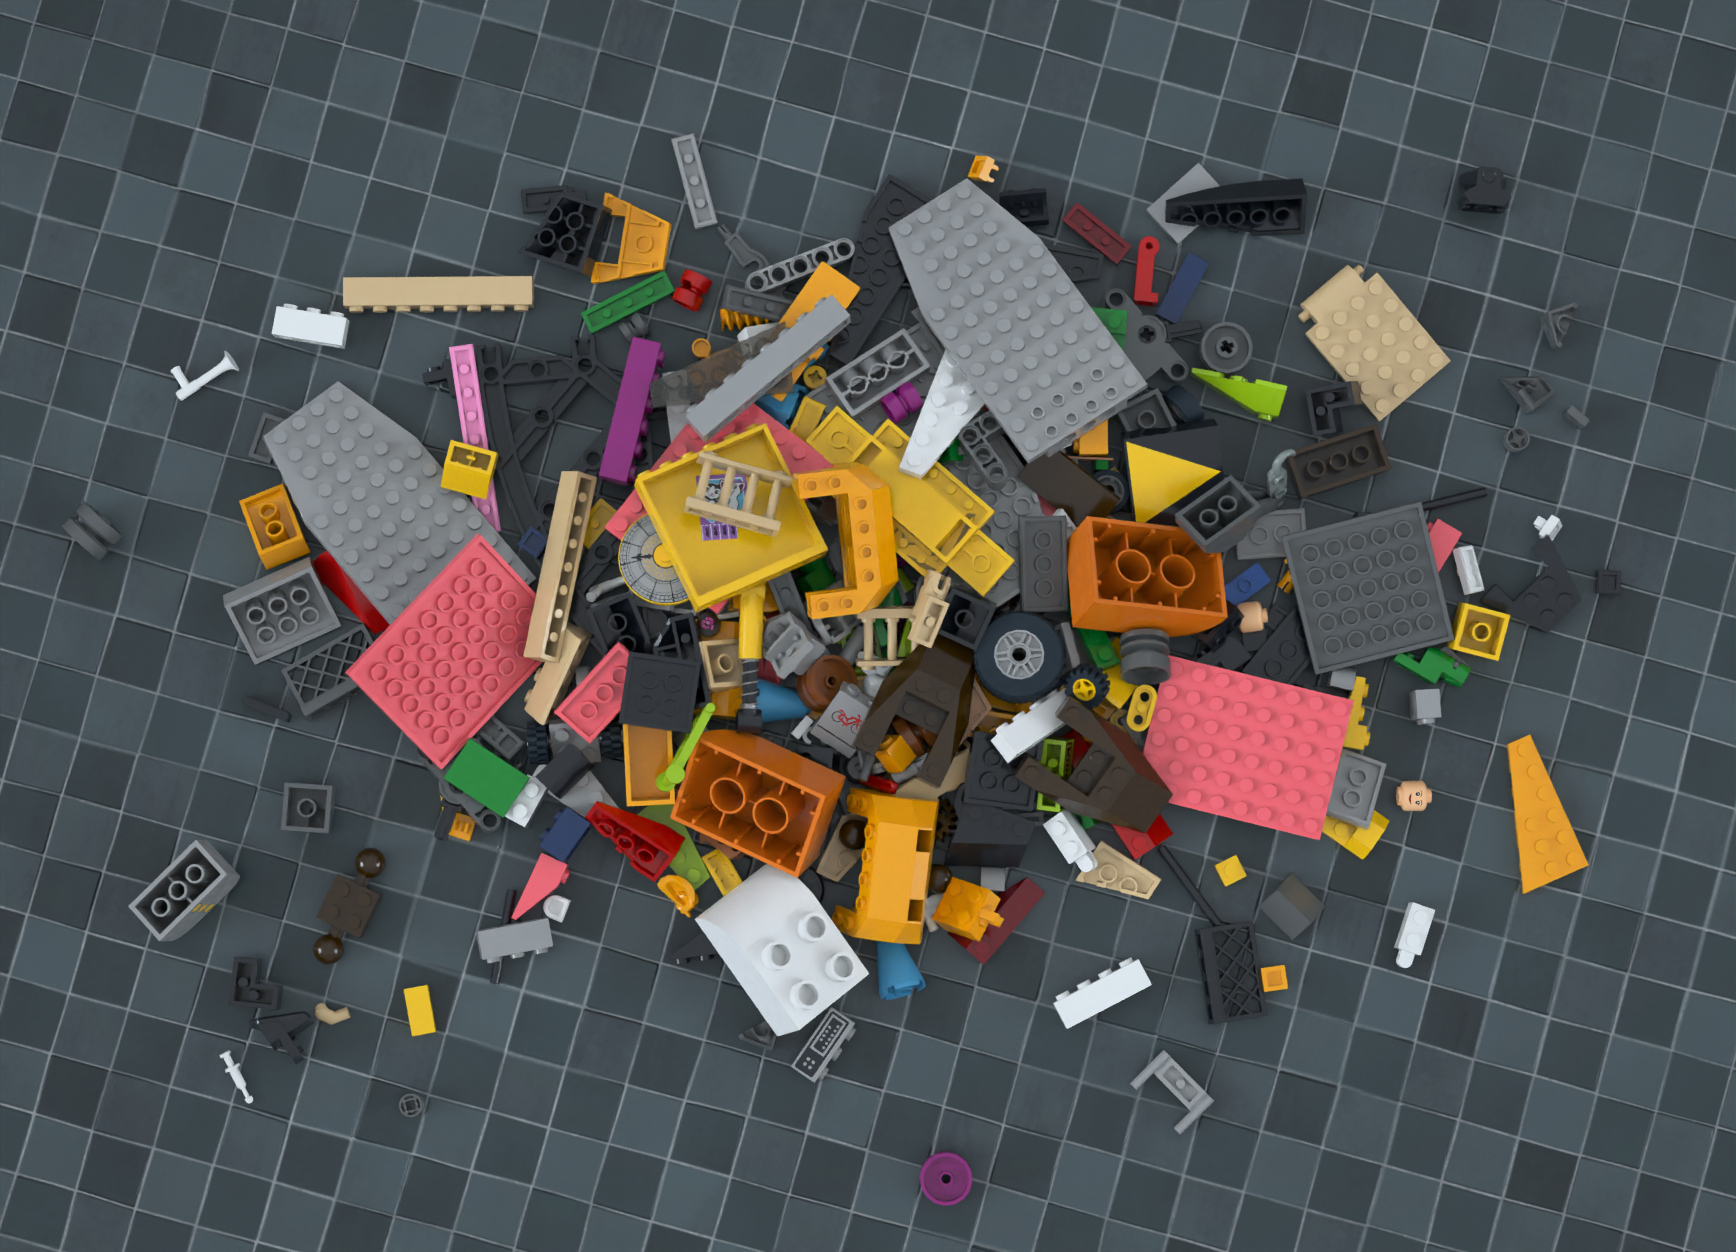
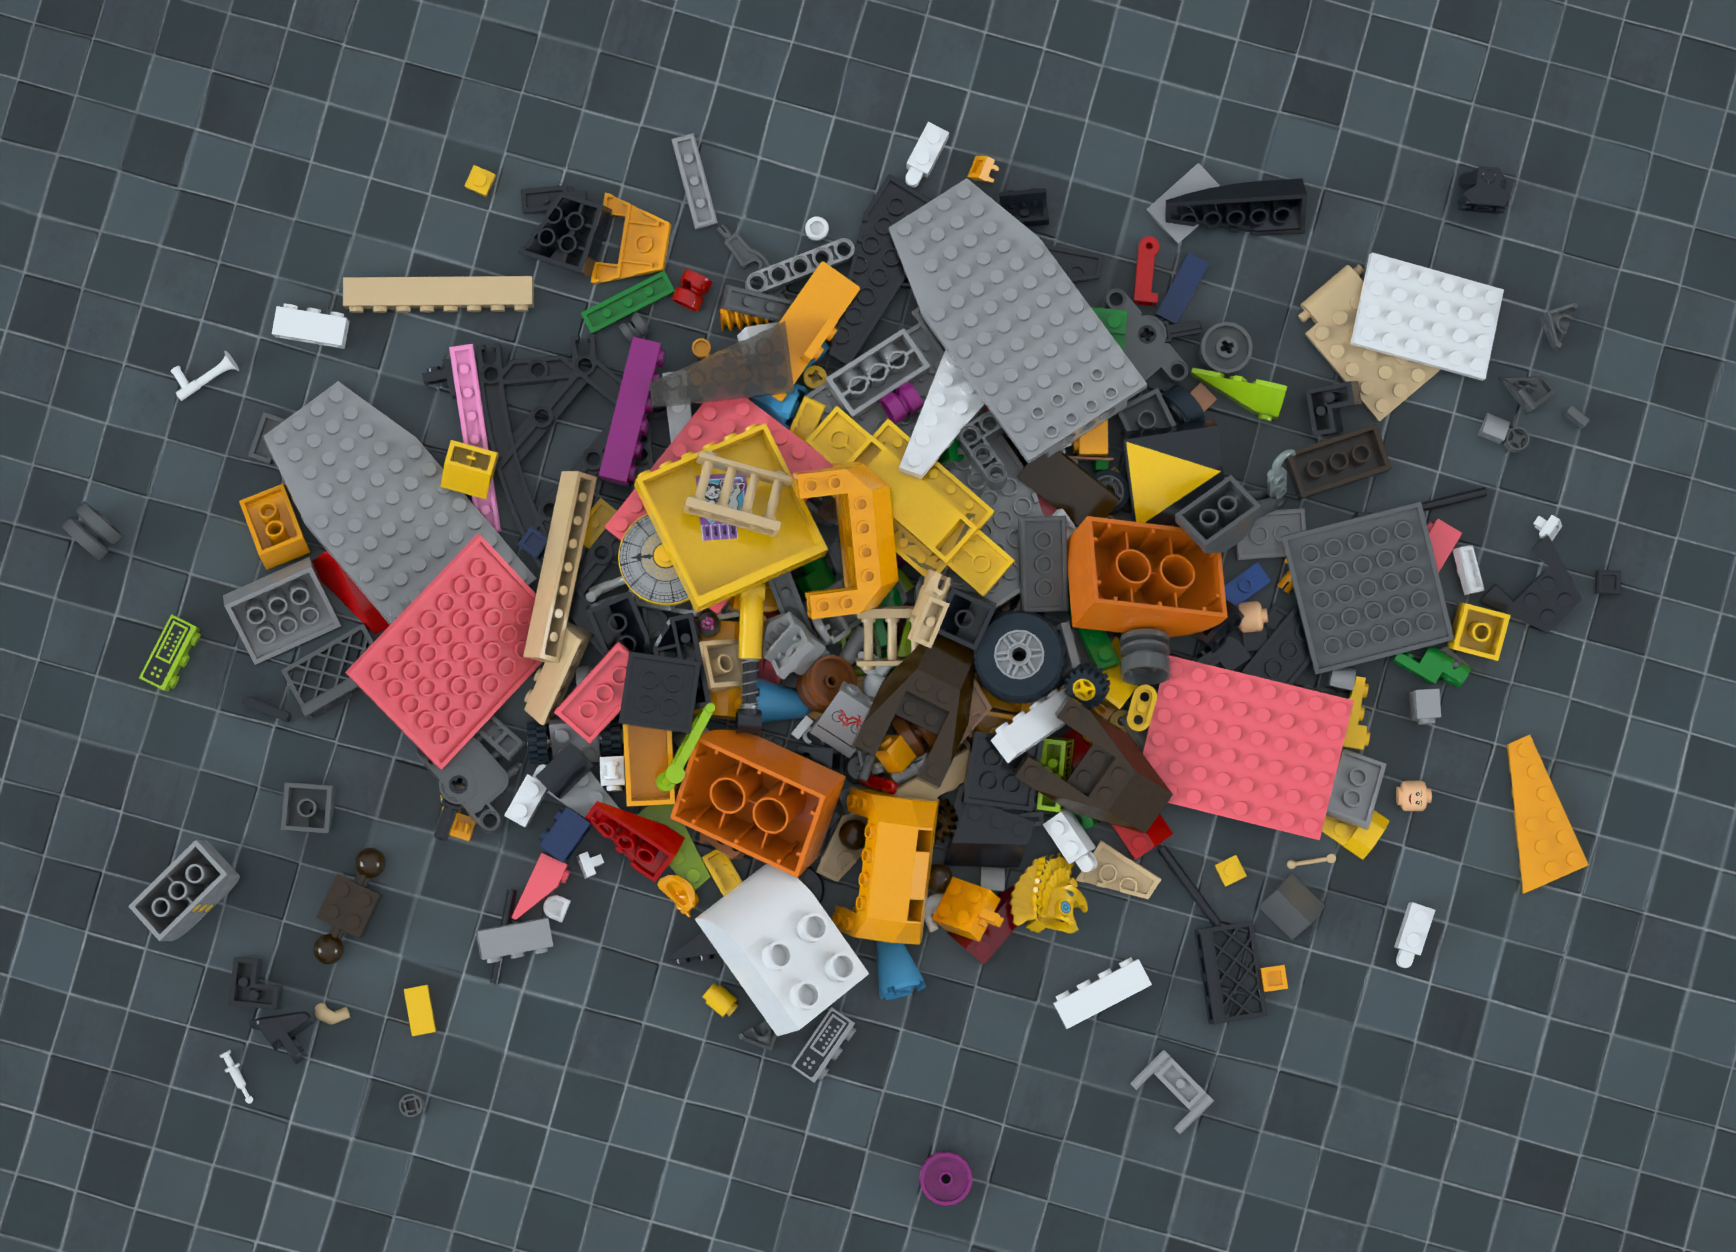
green tile [444,738,530,818] -> none
light grey brick [685,294,851,443] -> none
dark red plate [1062,202,1132,266] -> none
none -> brick [139,614,201,692]
none -> yellow plate [464,165,496,197]
none -> white tile [576,852,604,879]
none -> white brick [600,756,626,792]
none -> yellow brick [702,983,738,1017]
none -> white tile [805,217,829,241]
none -> white brick [905,122,949,188]
none -> yellow piece [1009,853,1088,934]
none -> nougat tile [1190,382,1217,412]
none -> tan hinge [1287,854,1336,869]
none -> white plate [1350,253,1504,381]
none -> light grey brick [1478,413,1510,444]

